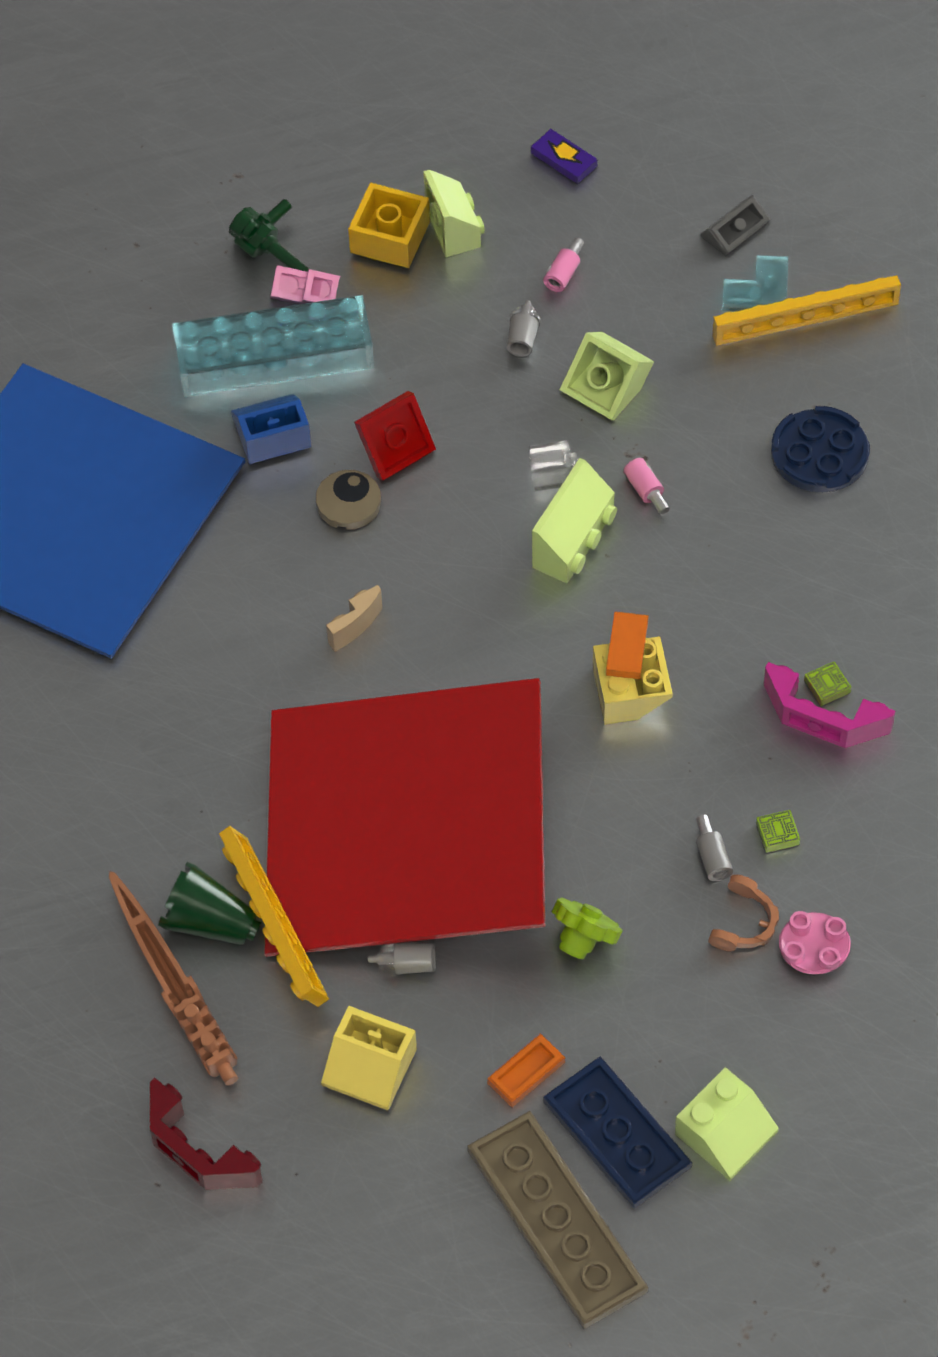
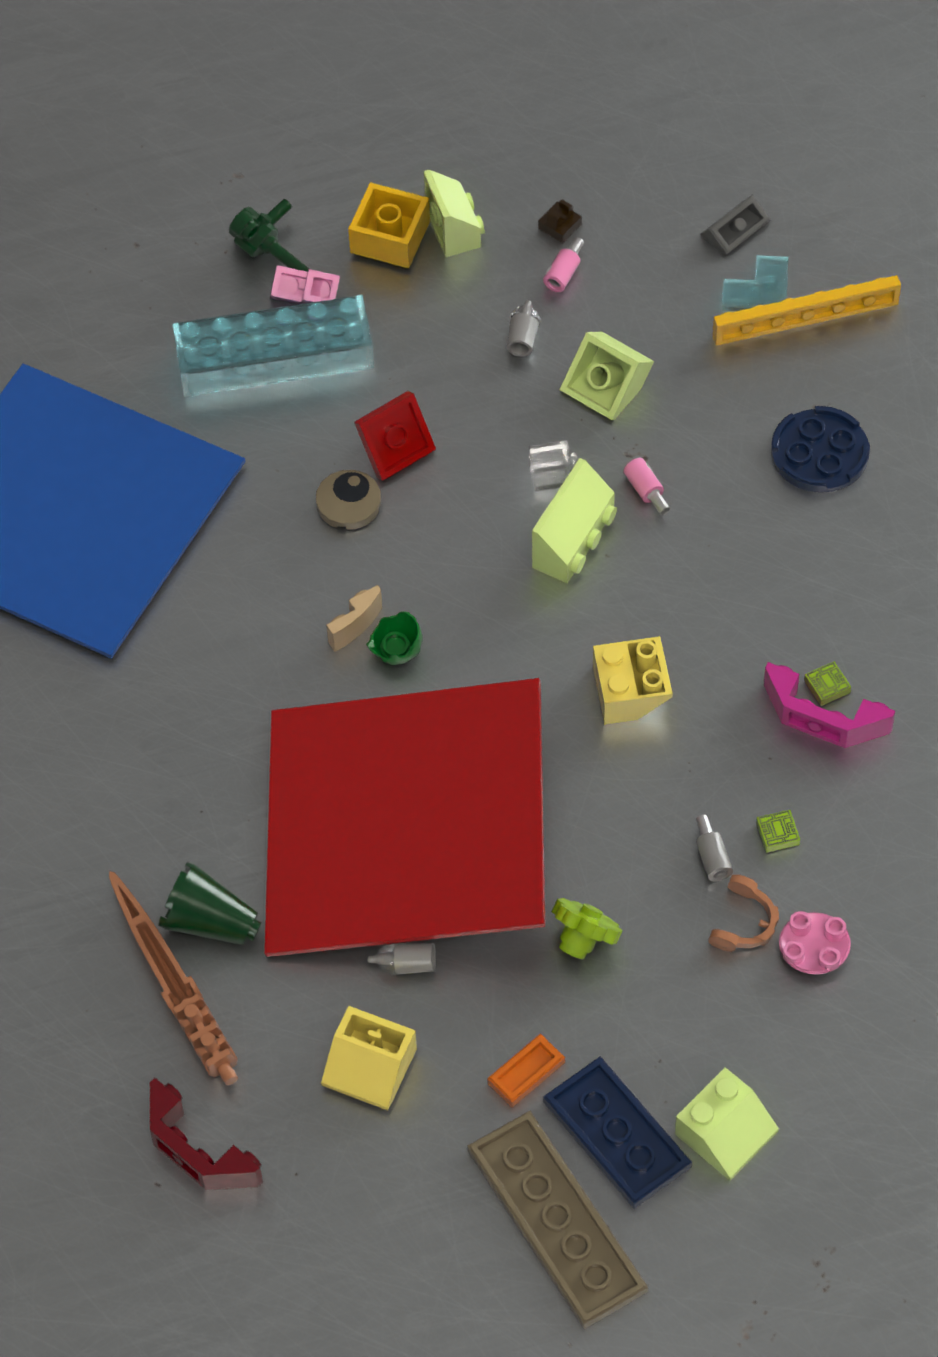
yellow plate [219,826,329,1007] -> none
blue slope [231,394,312,464] -> none
dark purple tile [531,129,598,184] -> none
orange tile [606,612,649,679] -> none
none -> green hair [366,611,423,665]
none -> dark brown tile [538,199,582,243]

